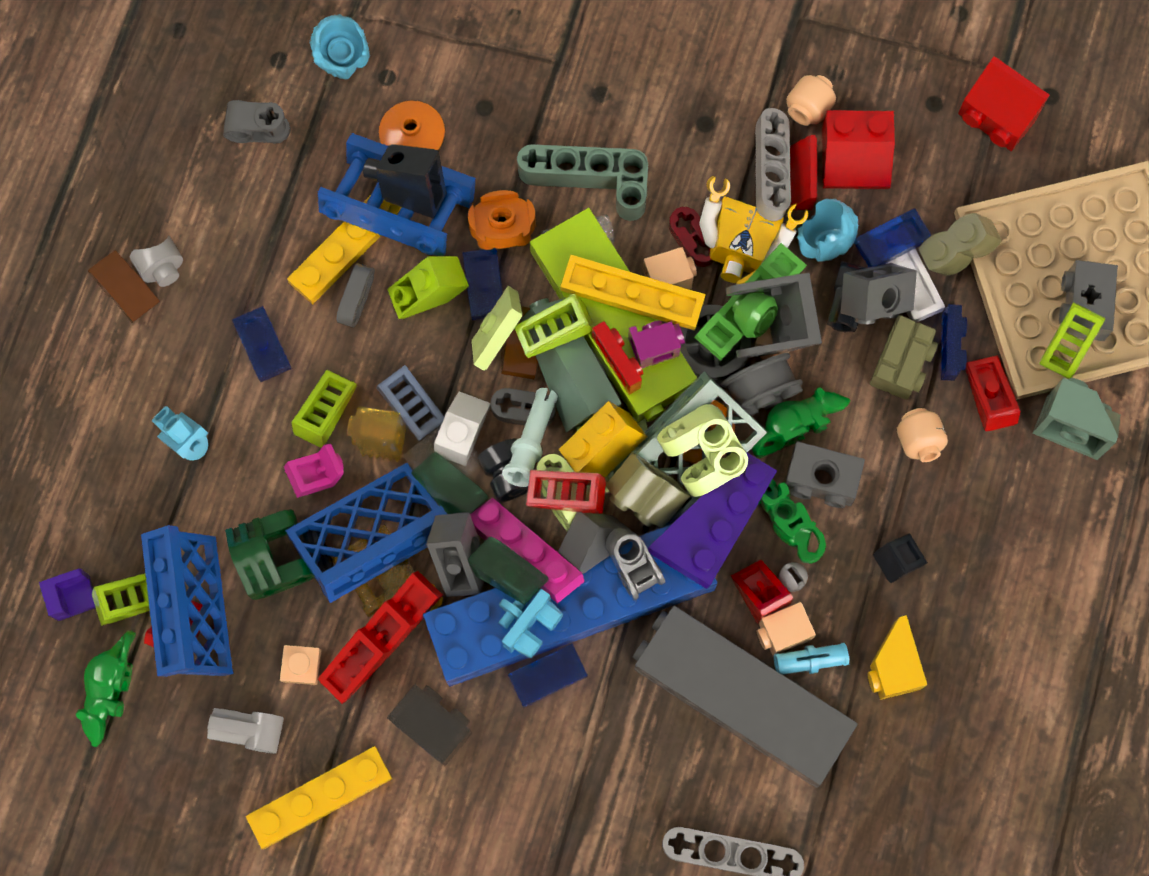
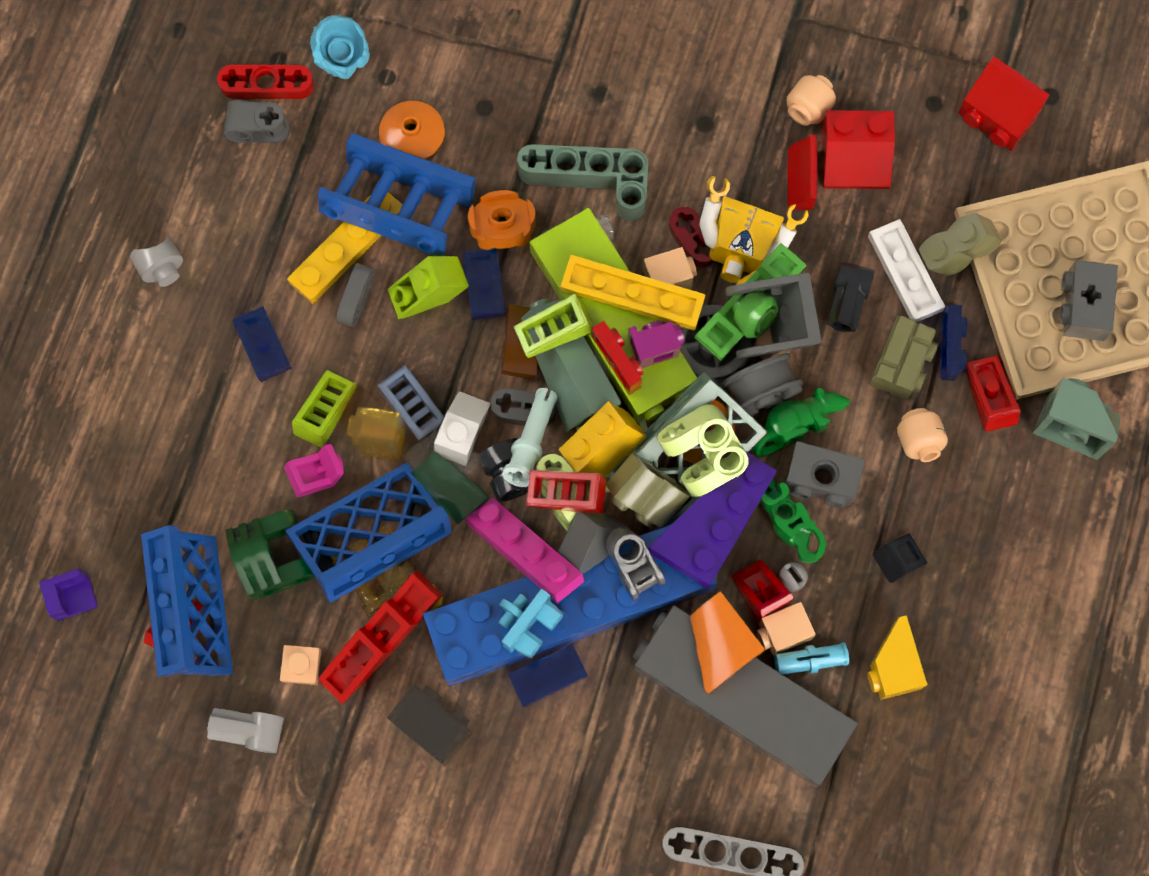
green animal [76,630,136,747] -> none
reddish brown slope [88,250,160,323] -> none
lime slope [92,573,150,626] -> none
medium azure hips [152,406,208,461] -> none
yellow plate [246,746,393,849] -> none
black torso [363,144,447,218] -> none
dark grey brick [426,512,488,597] -> none
clear green slope [468,536,549,605] -> none
yellowish green plate [472,286,522,370] -> none
light grey beam [755,108,791,221] -> none
medium azure hair [797,198,859,262] -> none
dark grey brick [841,263,917,324] -> none
clear blue plate [854,208,932,268] -> none
lime slope [1039,302,1106,379] -> none
none -> red beam [217,65,315,99]
none -> orange slope [690,591,765,695]

